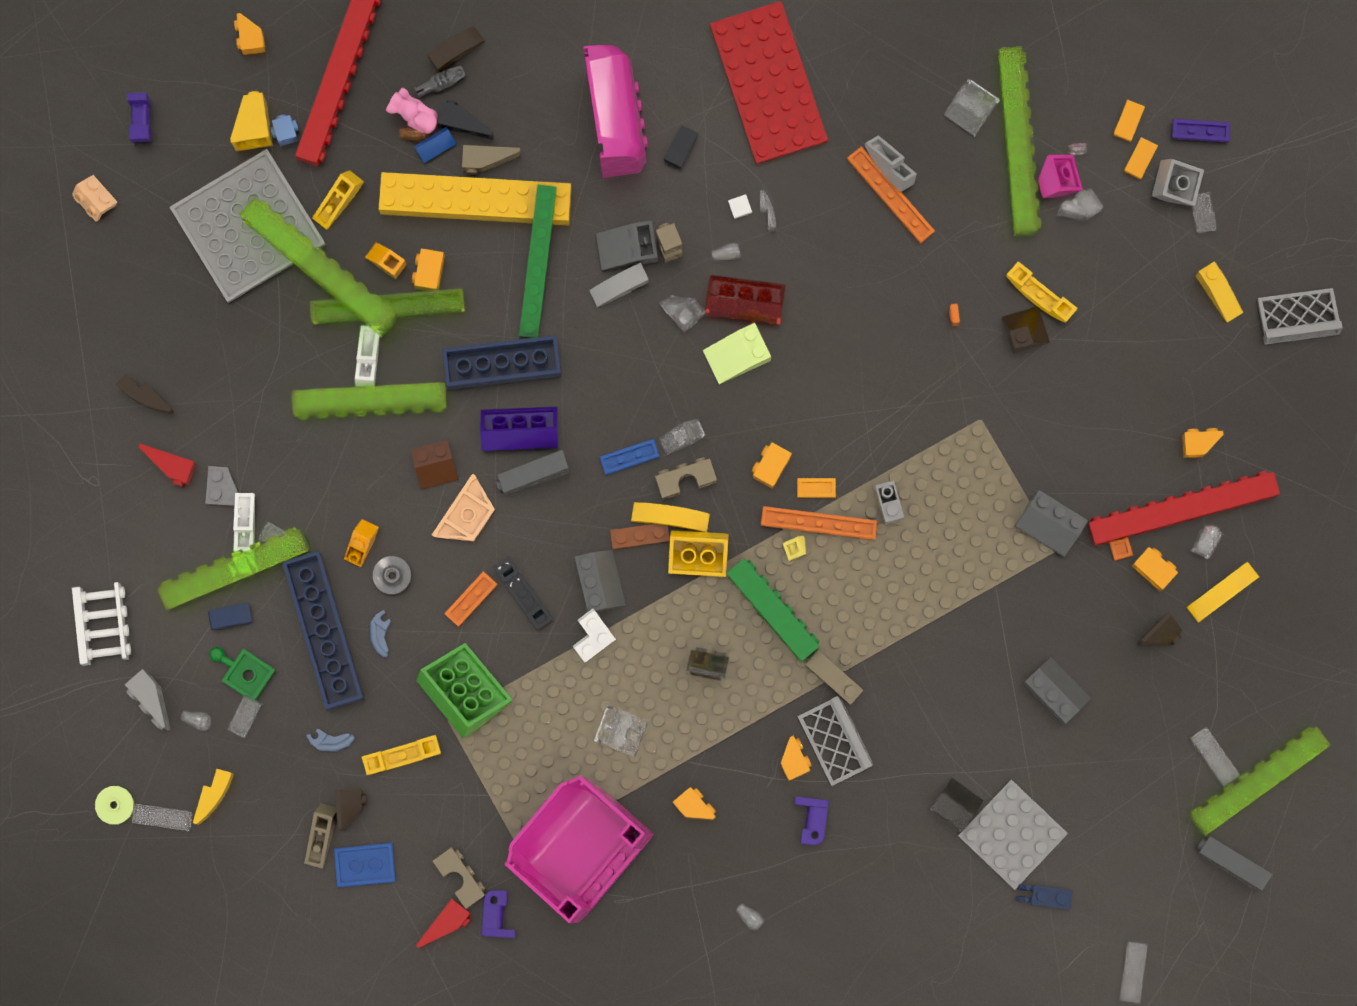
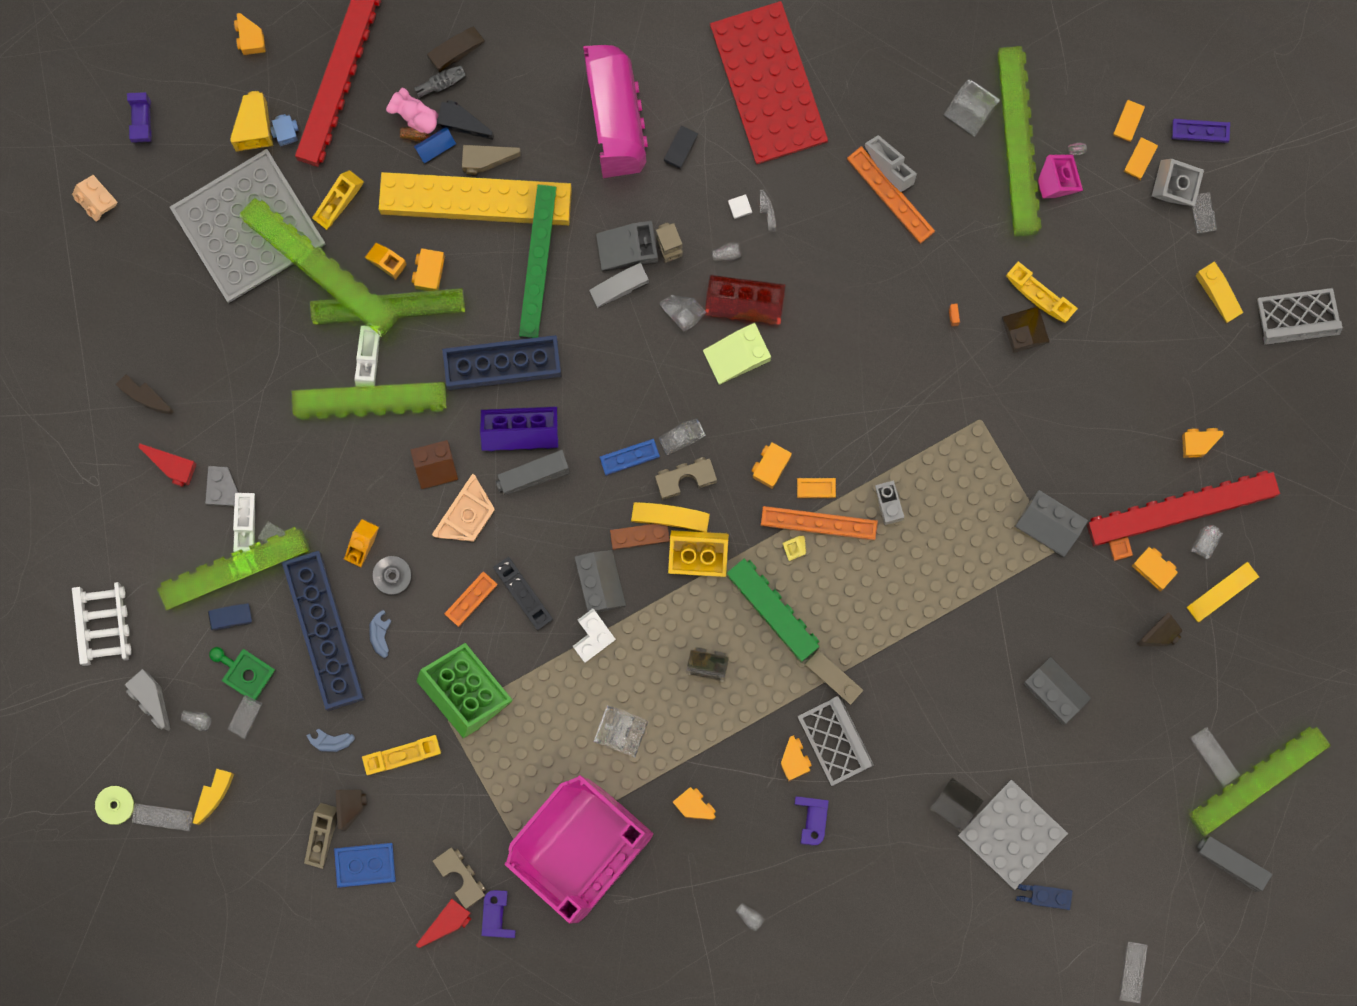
clear slope [1058,188,1104,221] -> none

